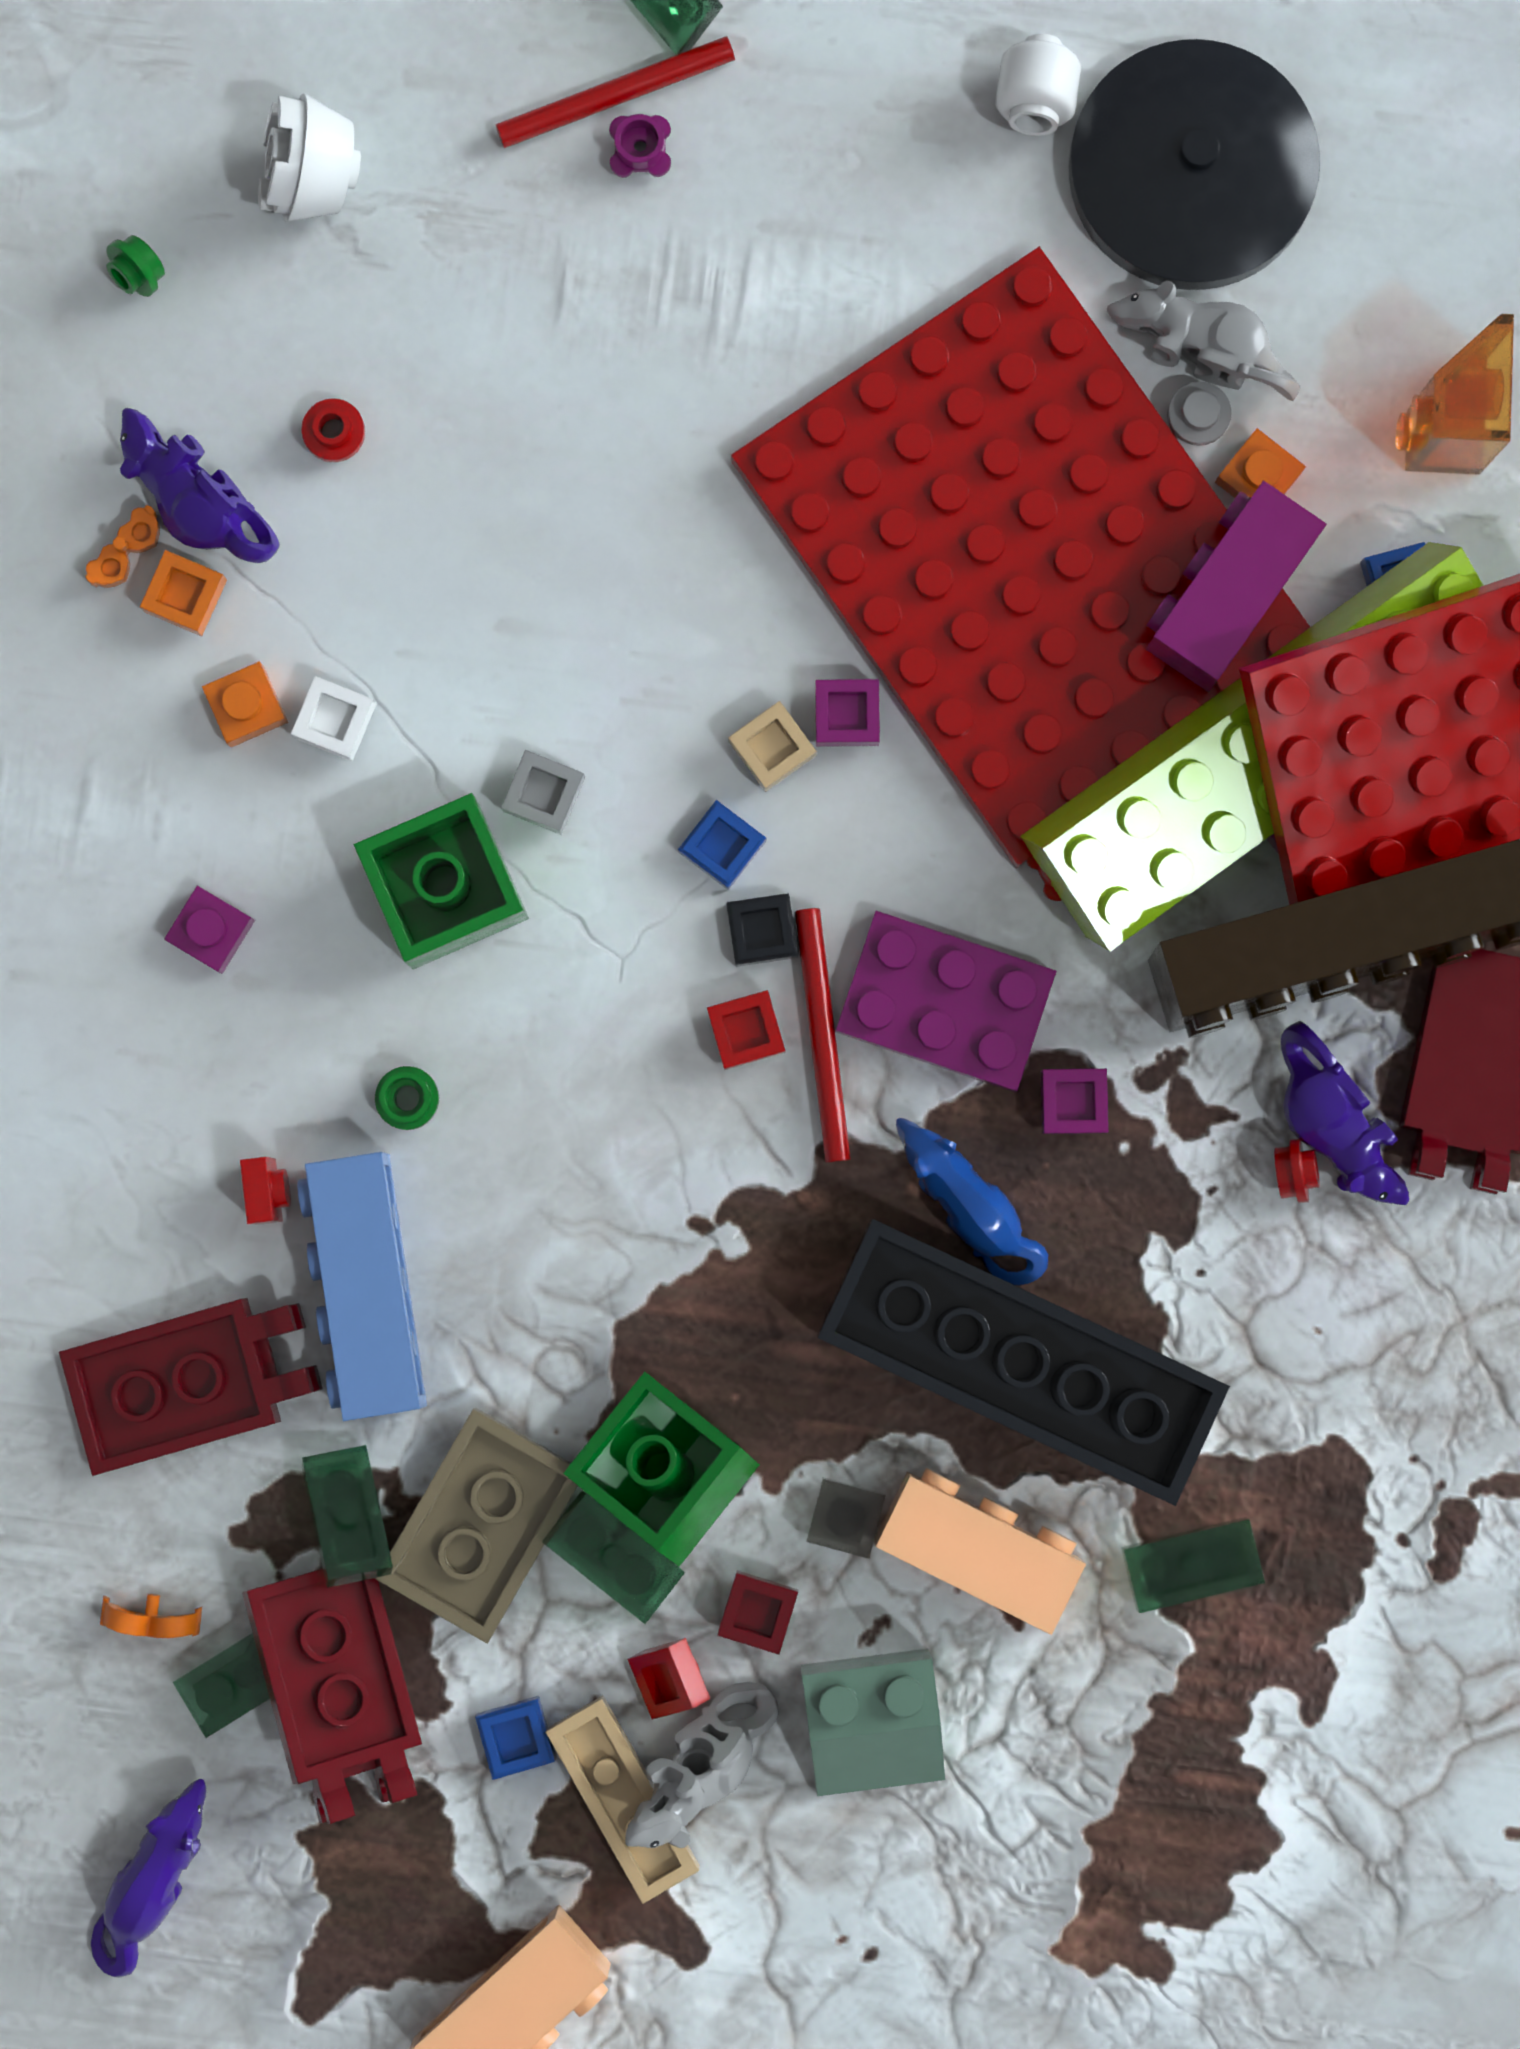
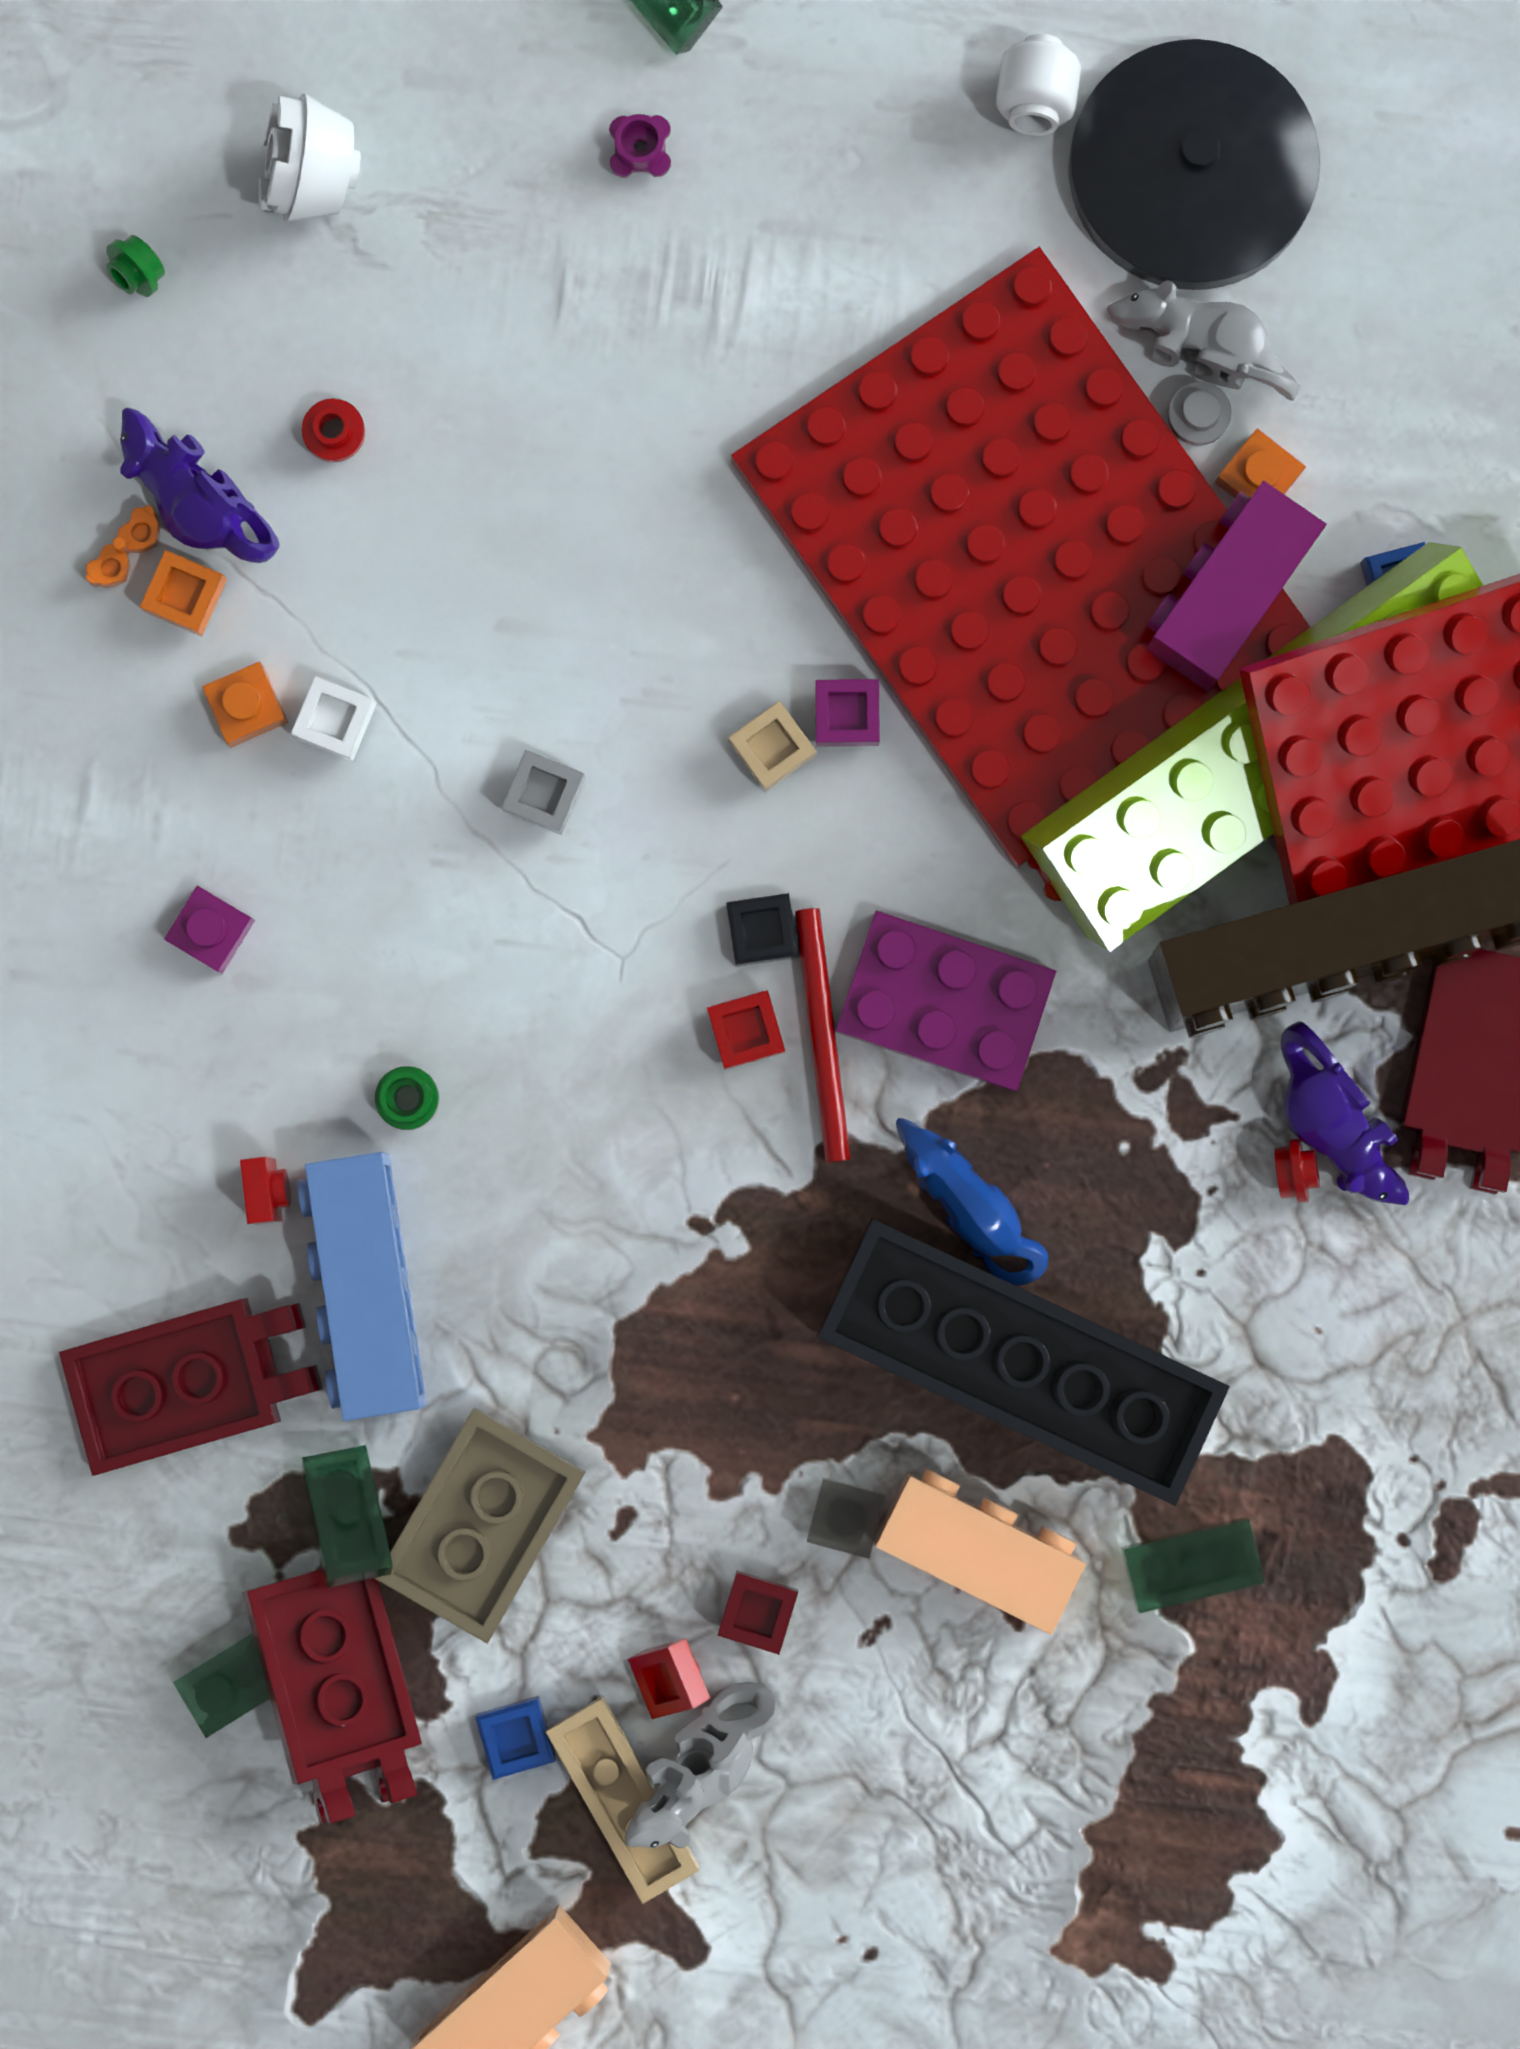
dark purple animal [91,1779,206,1978] -> none
orange piece [100,1594,202,1638] -> none
green brick [353,793,529,970] -> none
red bar [495,36,735,149] -> none
clear green plate [542,1490,685,1624] -> none
green slope [563,1371,760,1567] -> none
blue tile [678,800,767,890] -> none
sand green slope [801,1649,945,1797] -> none
magenta plate [1041,1068,1109,1134] -> none
clear orange slope [1396,314,1514,475] -> none

